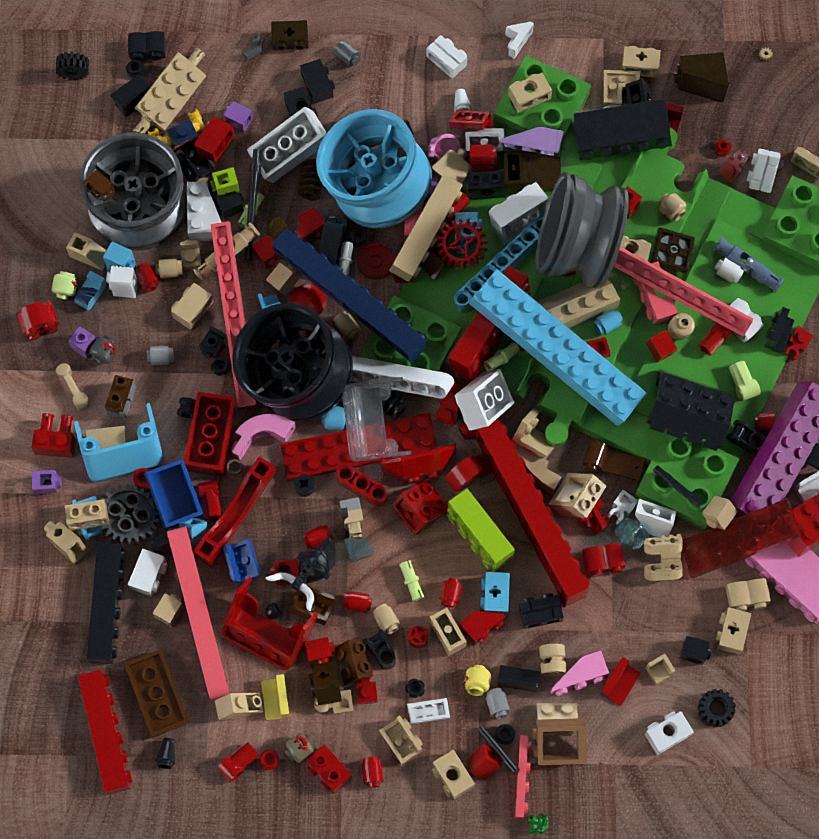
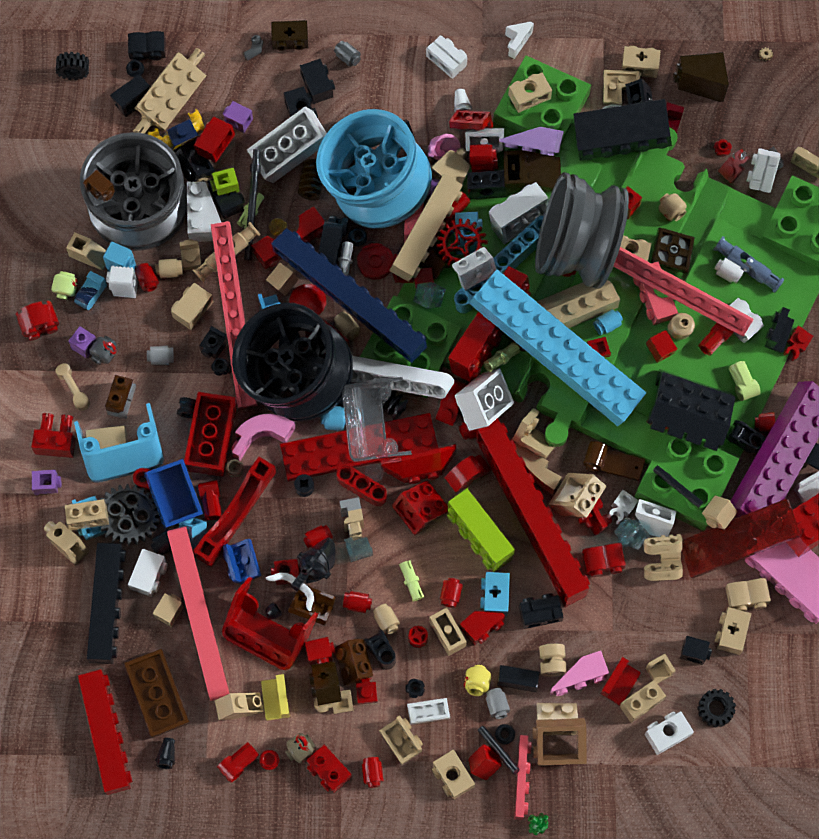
none -> clear light blue brick [413,282,446,308]
none -> red tile [414,267,434,288]
none -> white bracket [452,247,497,291]
none -> tan brick [620,680,666,723]

